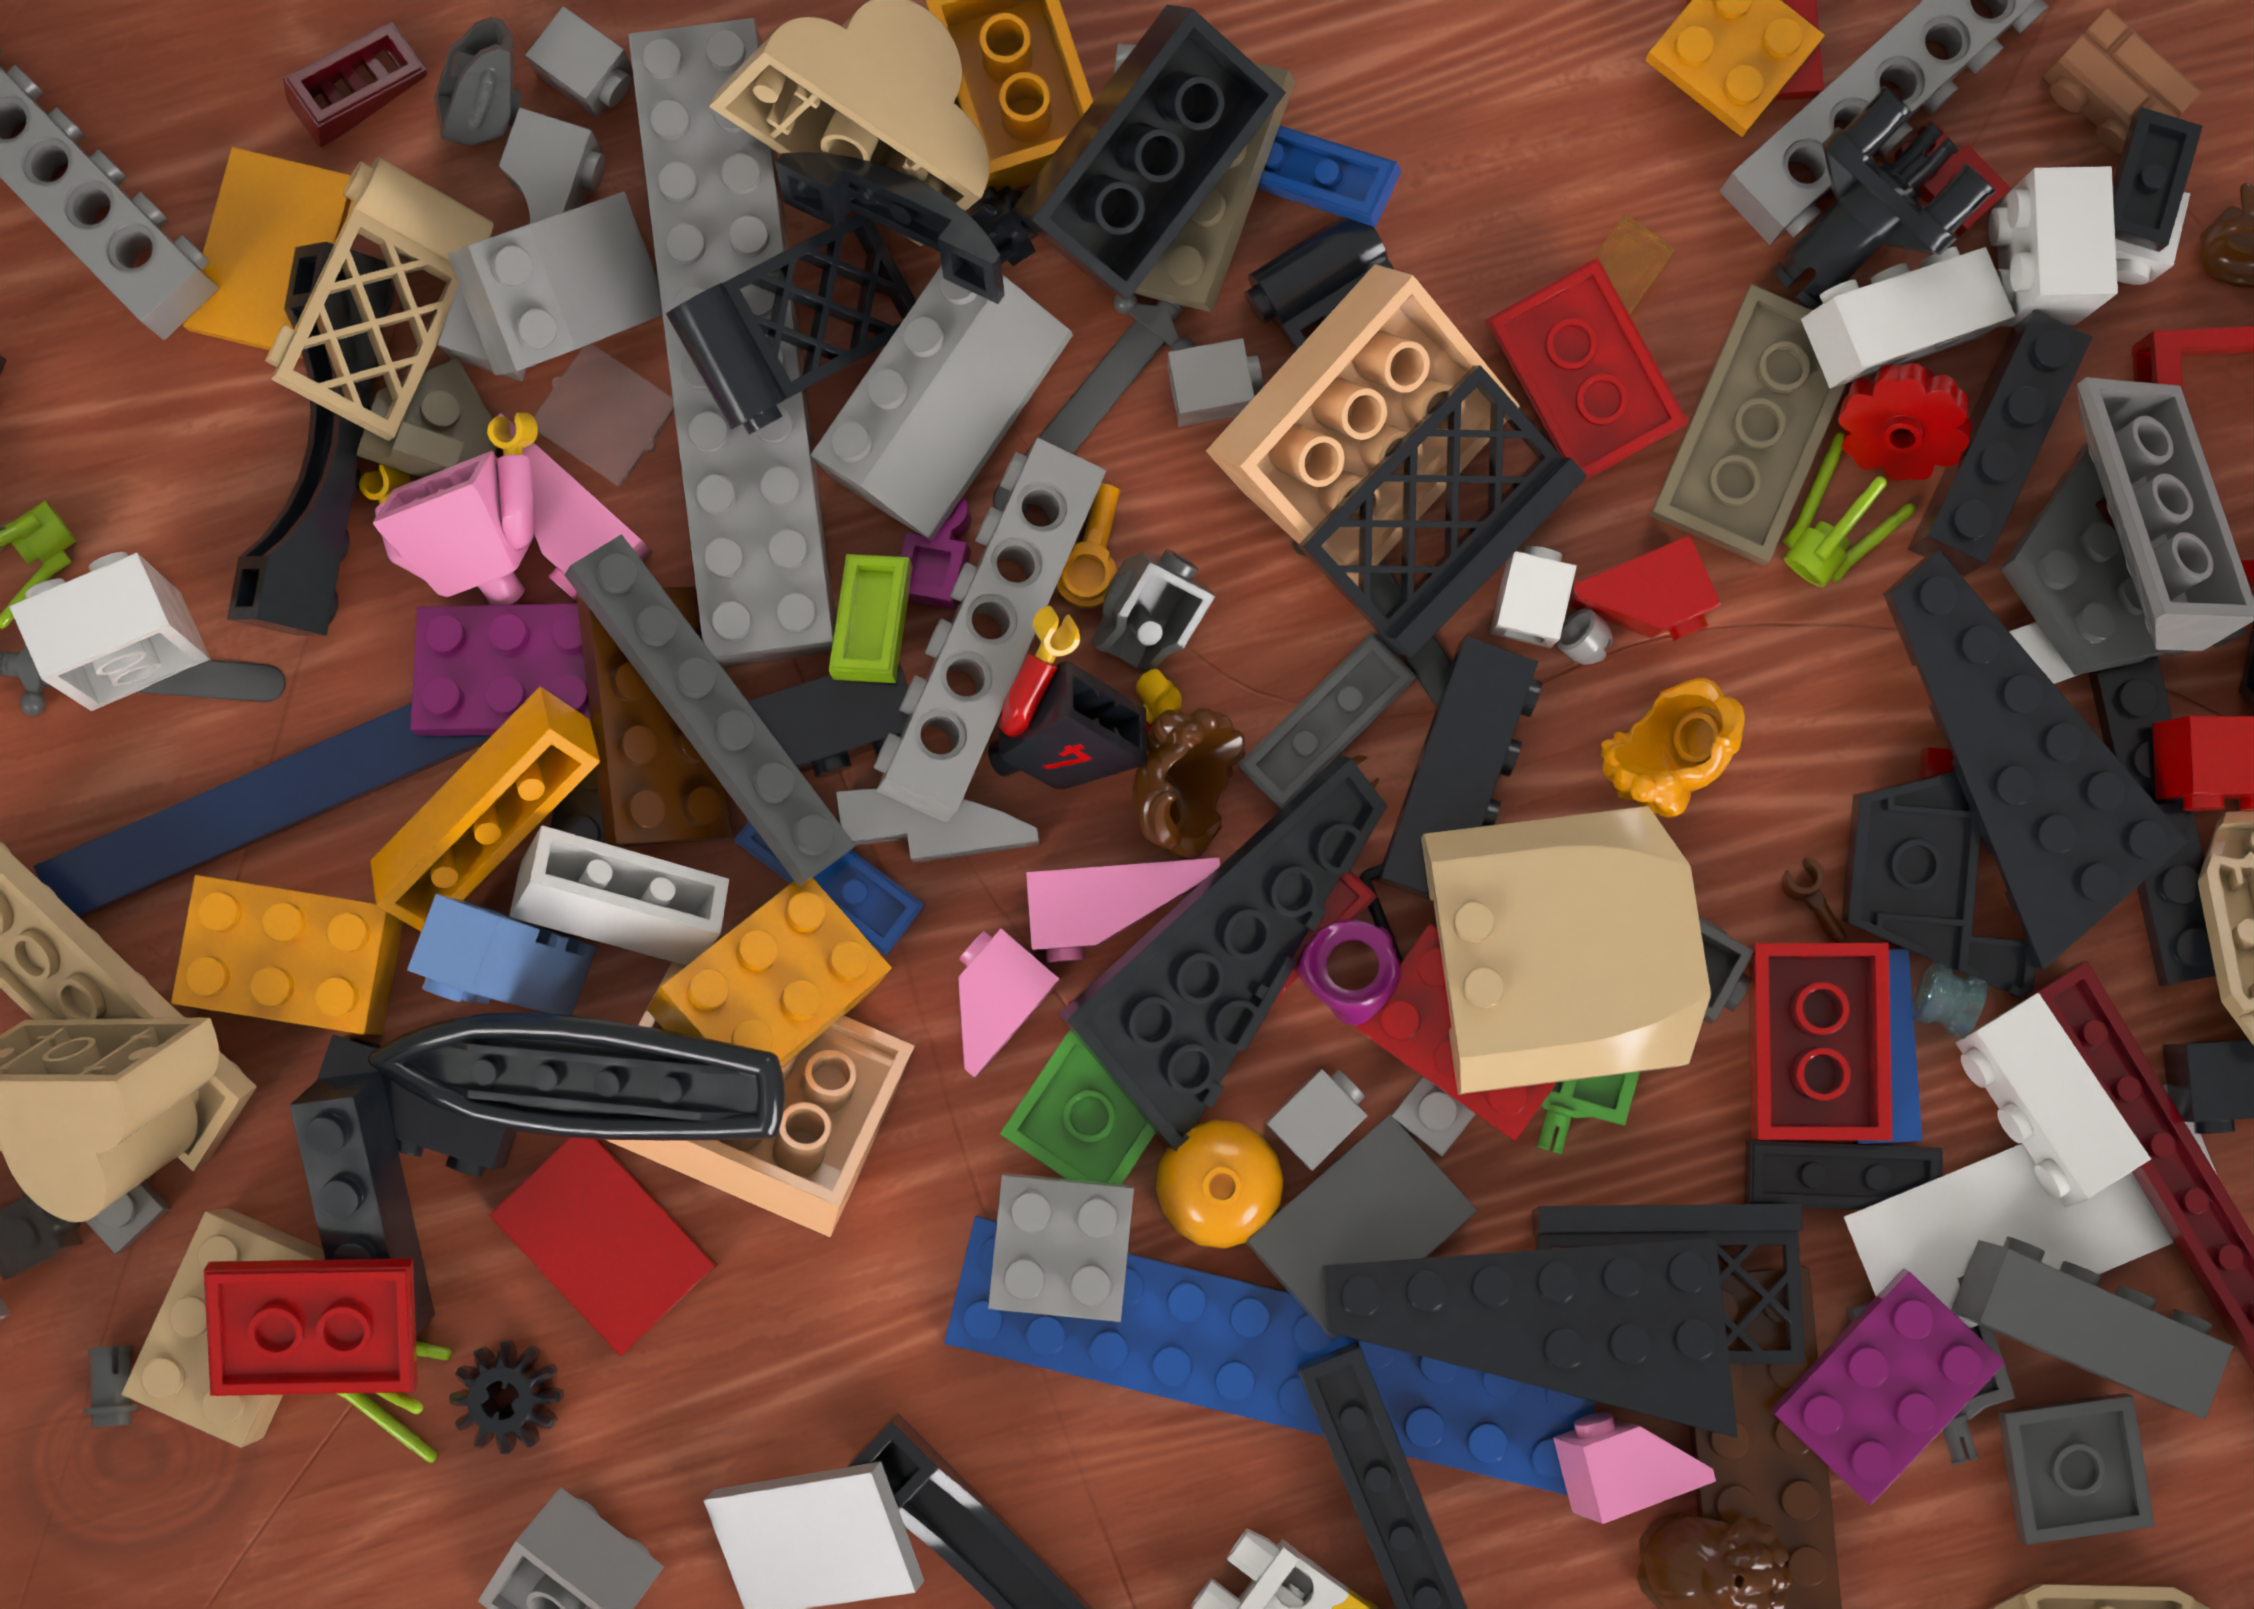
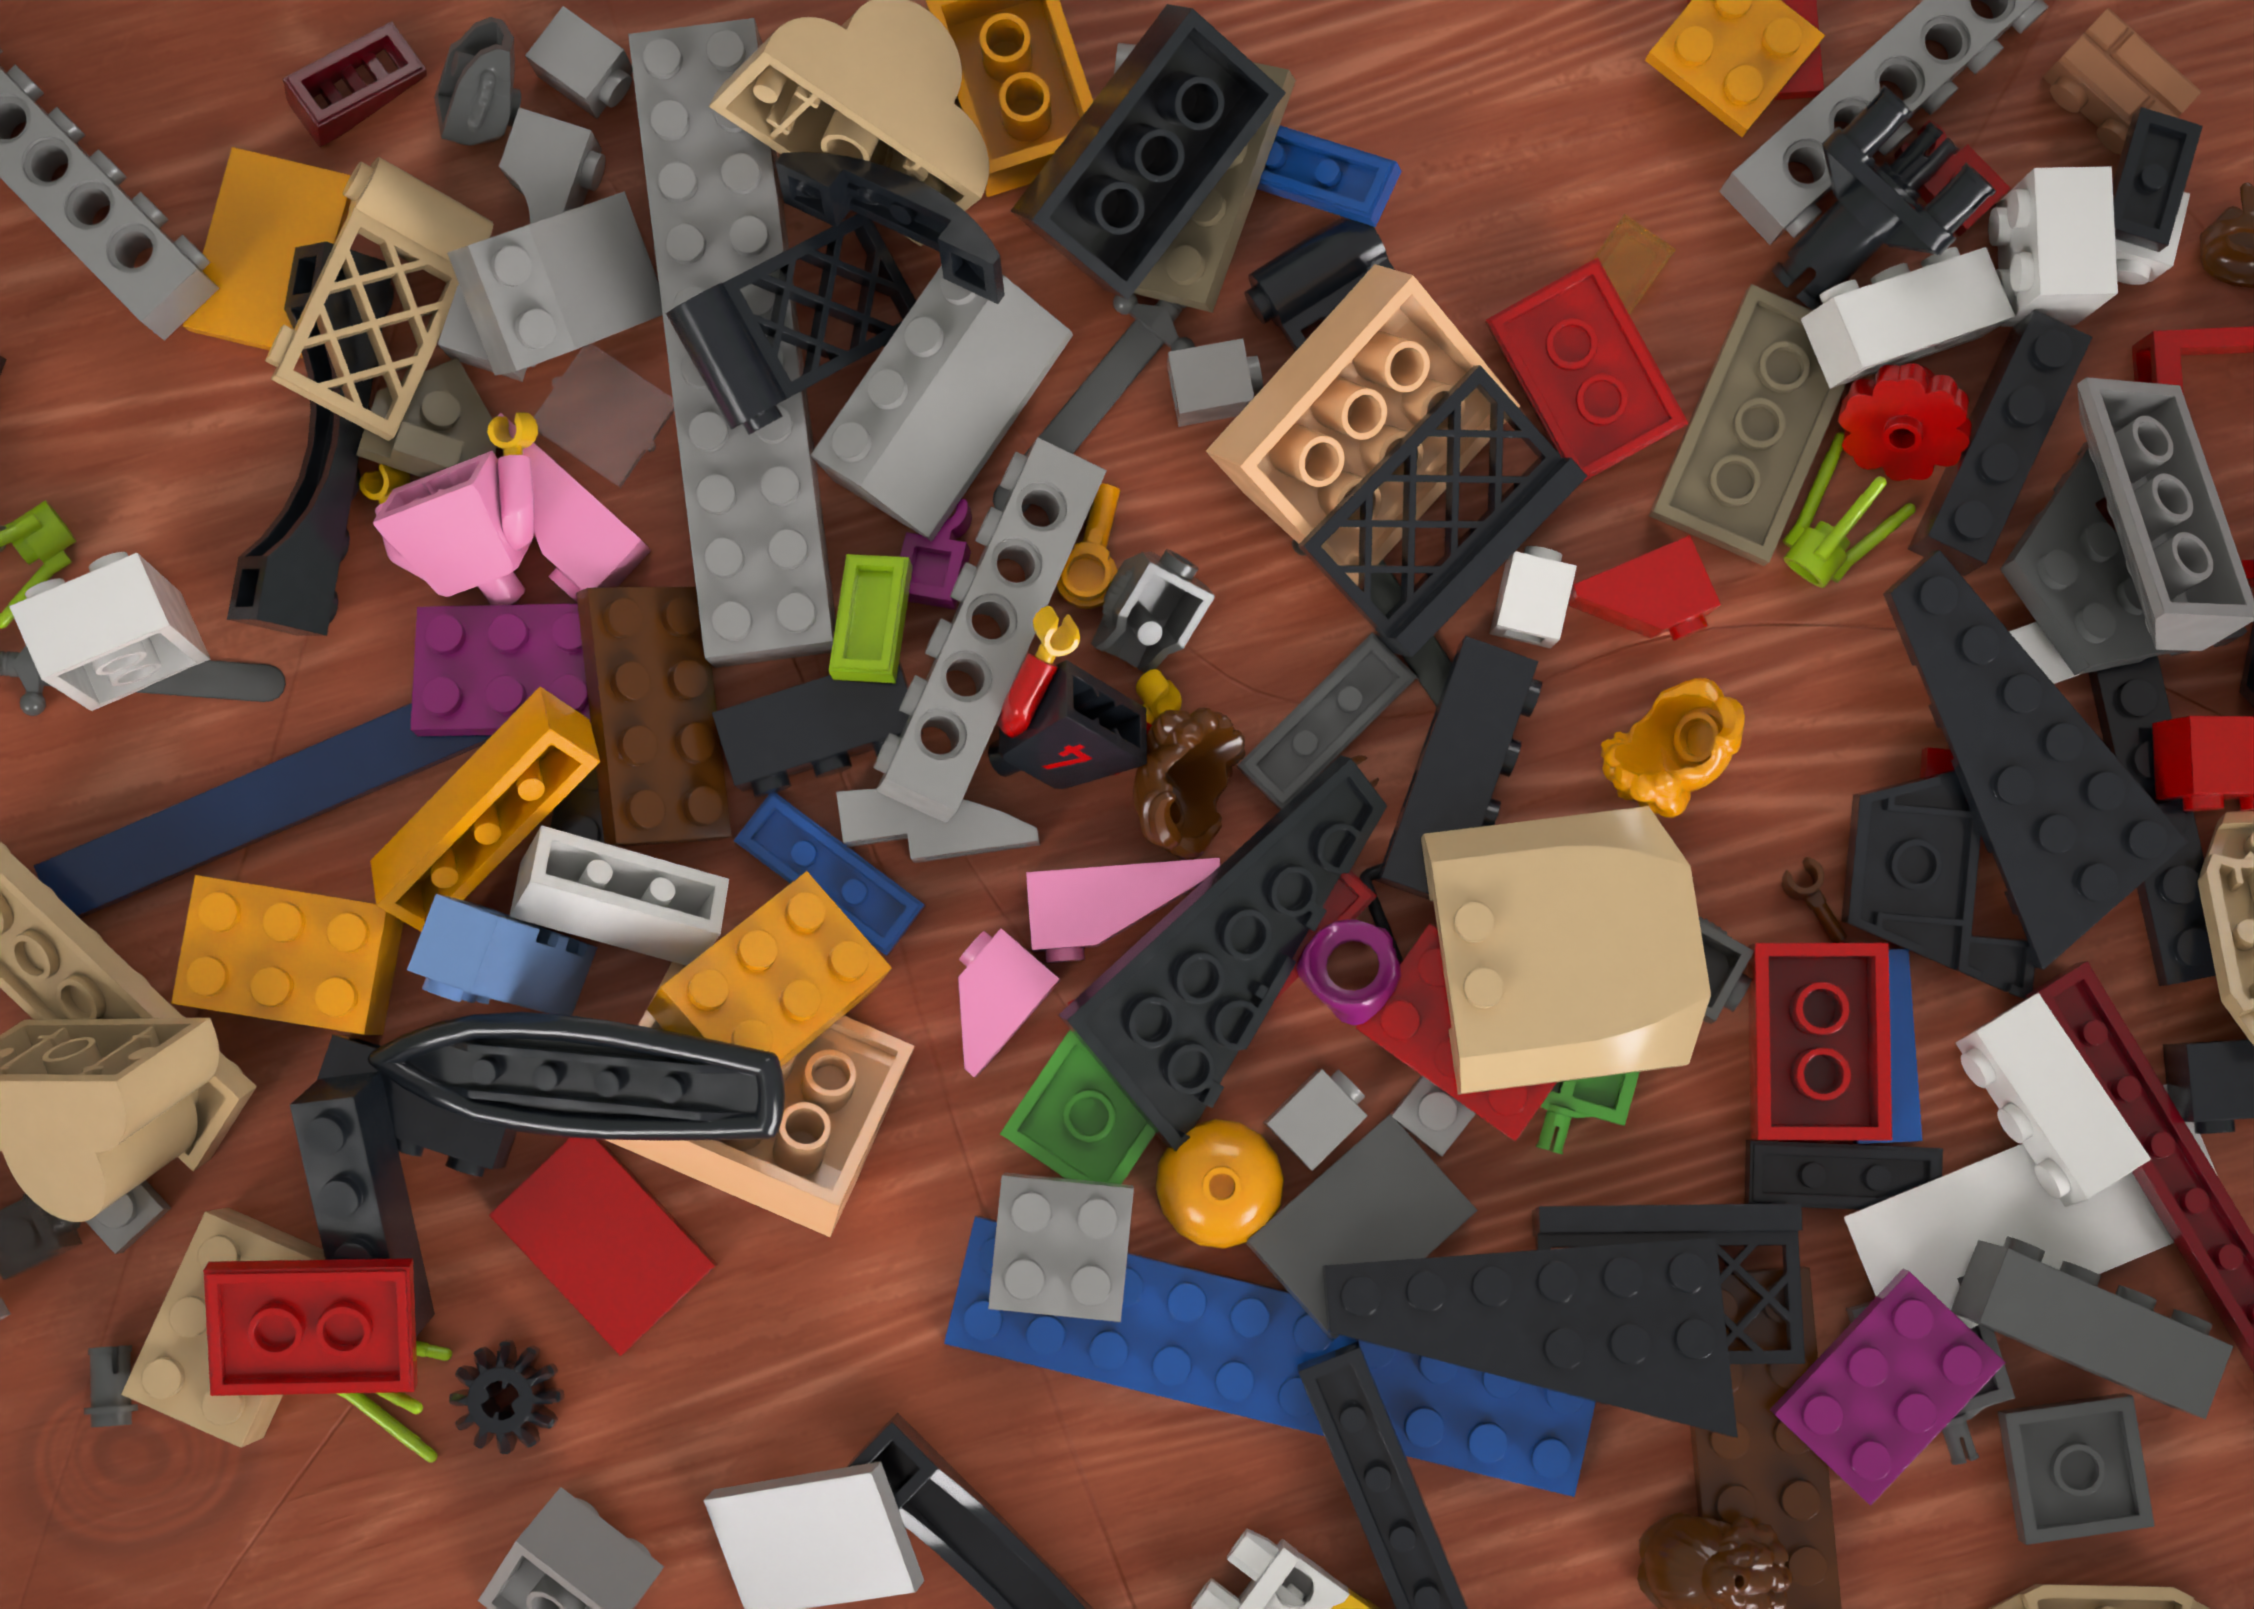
dark grey plate [565,534,856,887] -> none
black gear [969,186,1039,266] -> none
bright pink slope [1553,1412,1716,1524] -> none
light grey hinge [1556,608,1613,665] -> none
clear light blue wheel [1912,961,1987,1039] -> none

